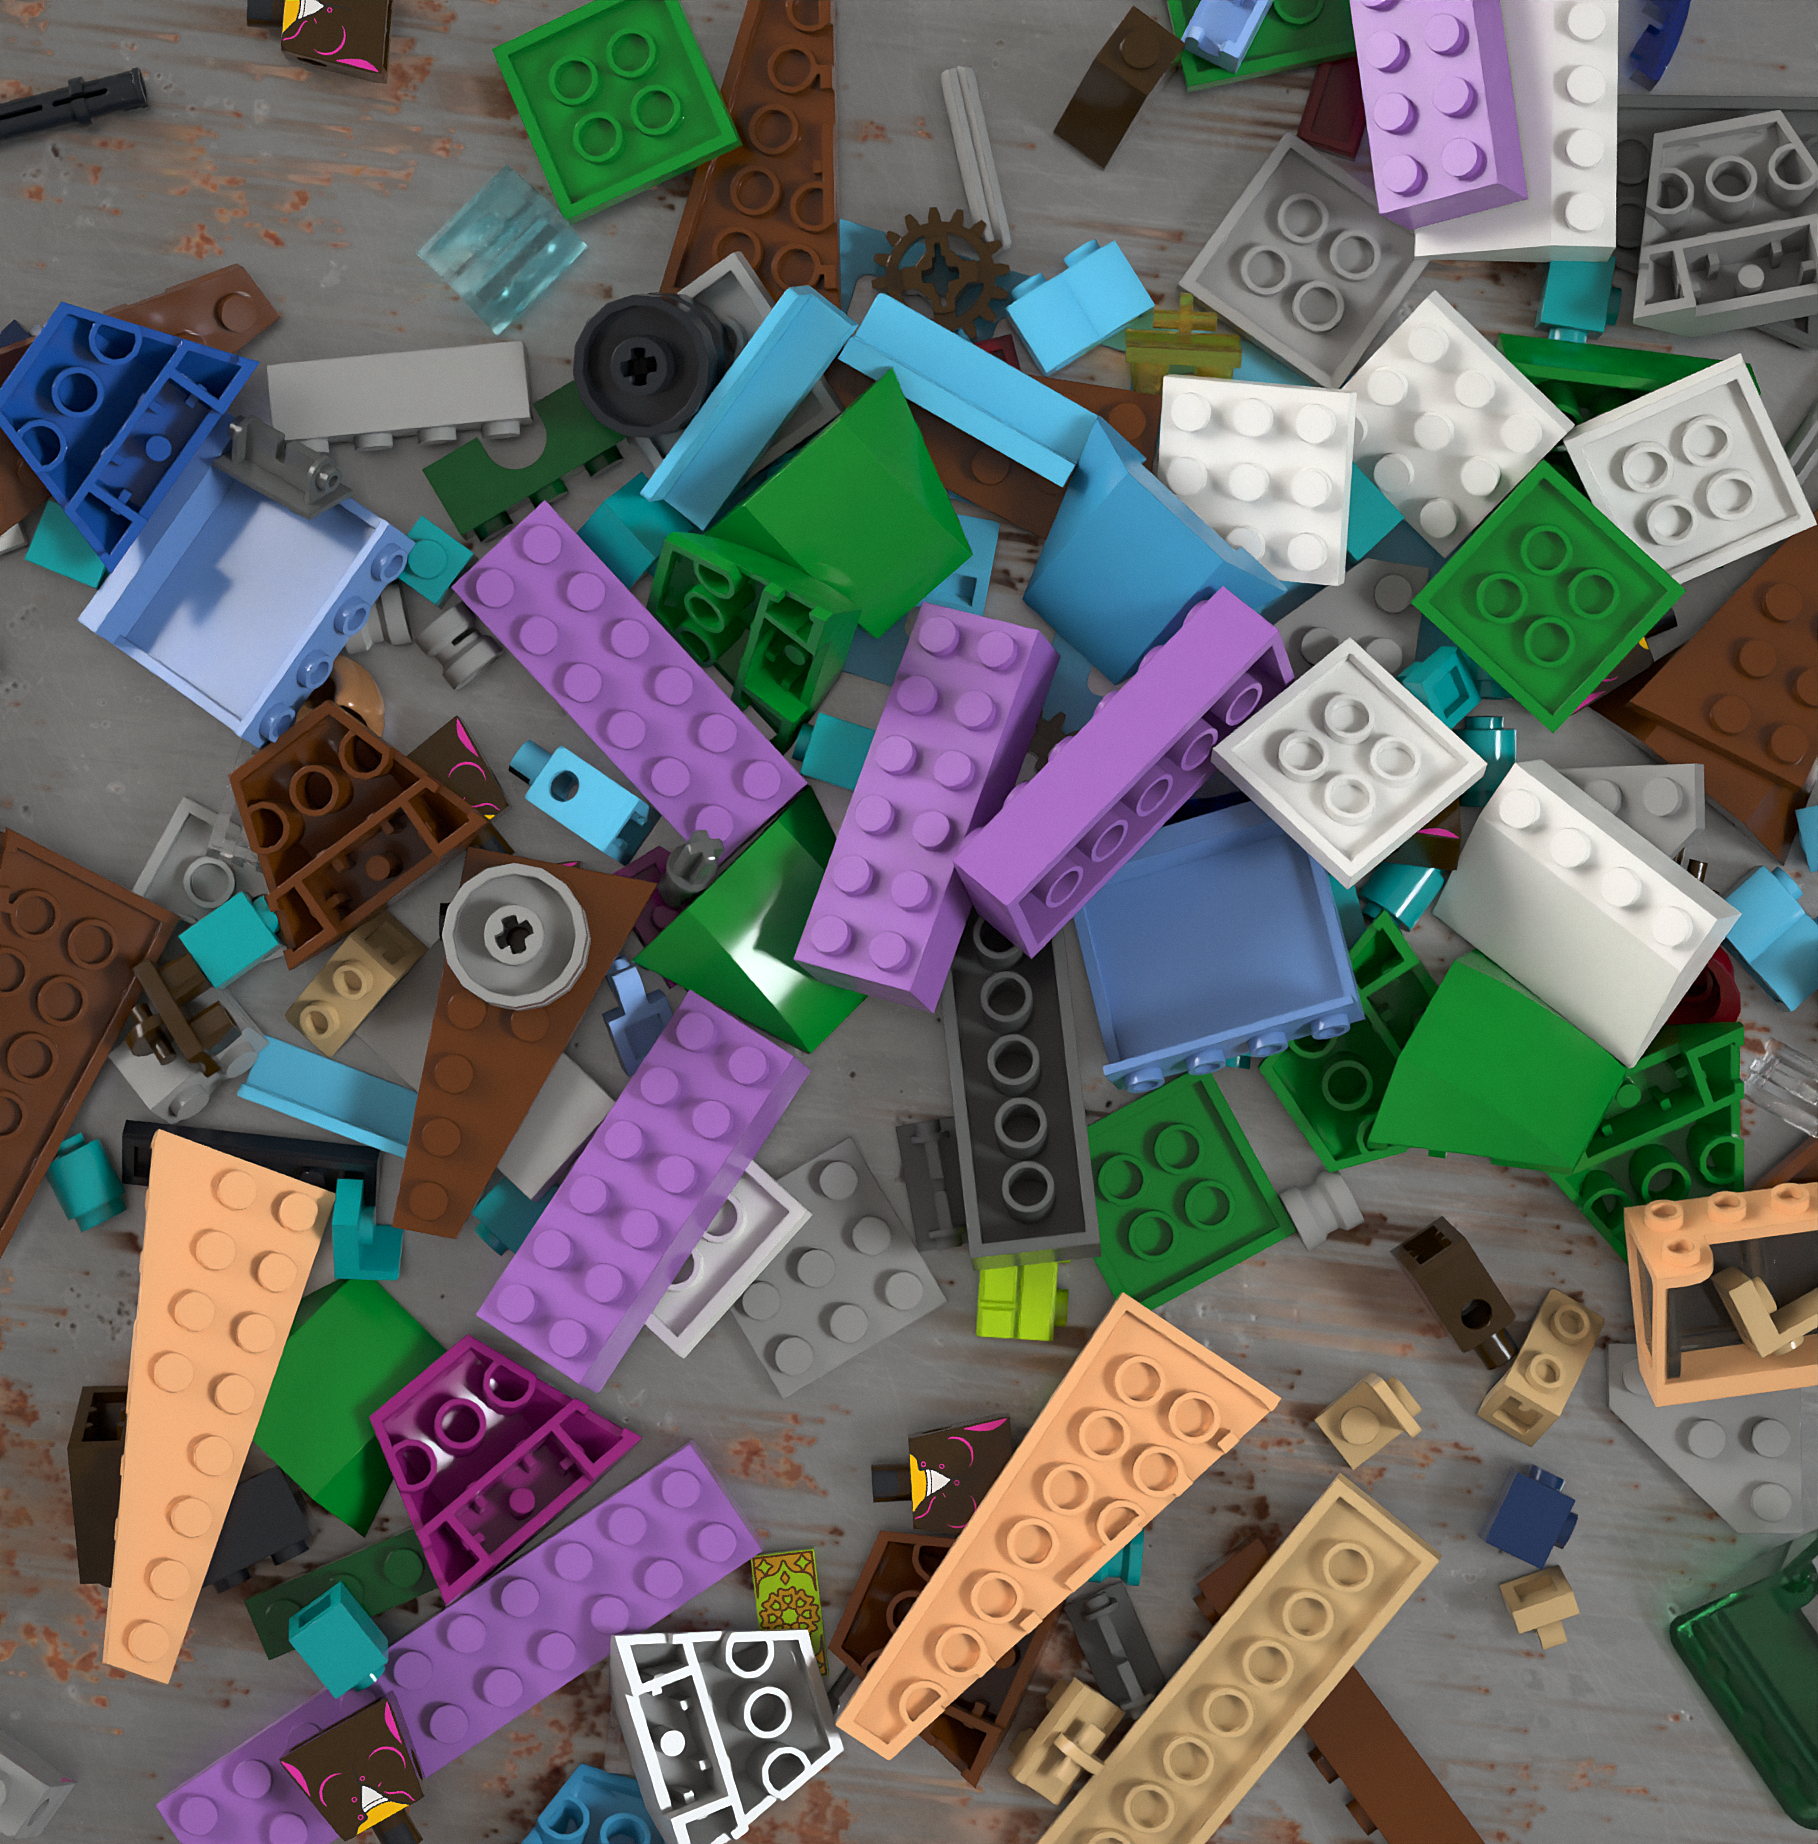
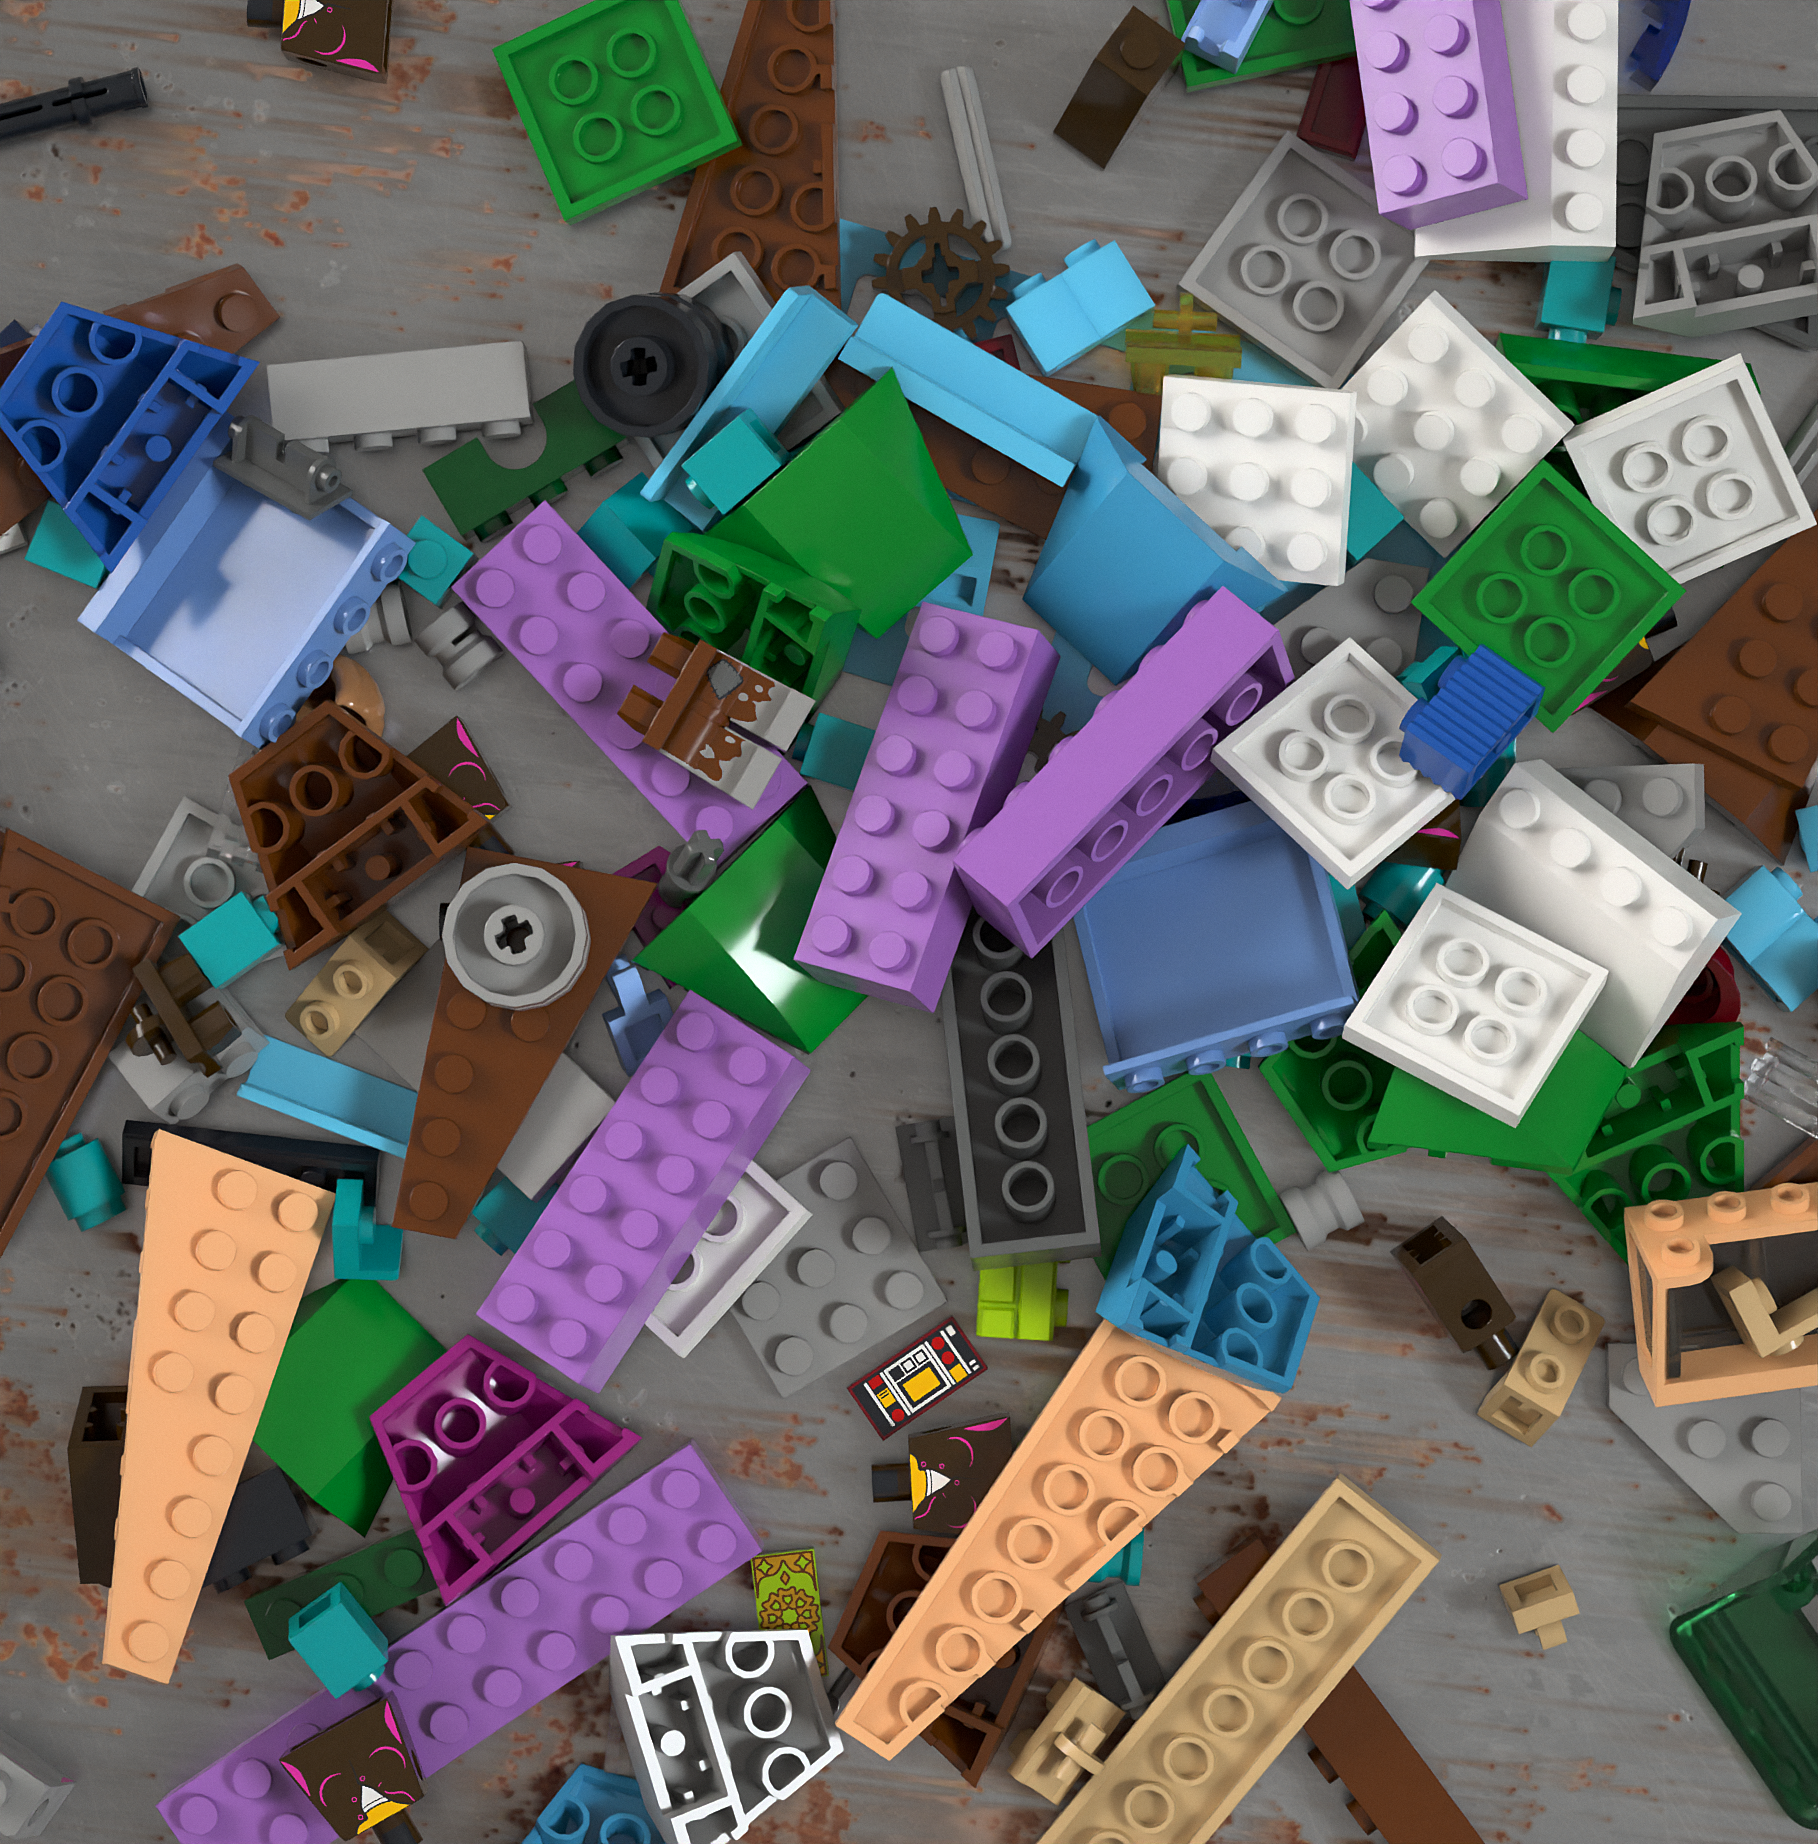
clear light blue bracket [416,164,588,336] -> none
medium azure torso [508,740,662,866] -> none
tan bracket [1313,1371,1423,1470] -> none
dark blue brick [1478,1464,1578,1570] -> none
none -> reddish brown hips [617,632,815,810]
none -> teal brick [681,408,792,515]
none -> tile [847,1315,988,1441]
none -> dark azure wedge [1095,1144,1320,1394]
none -> white plate [1342,883,1609,1128]
none -> blue brick [1399,644,1545,800]

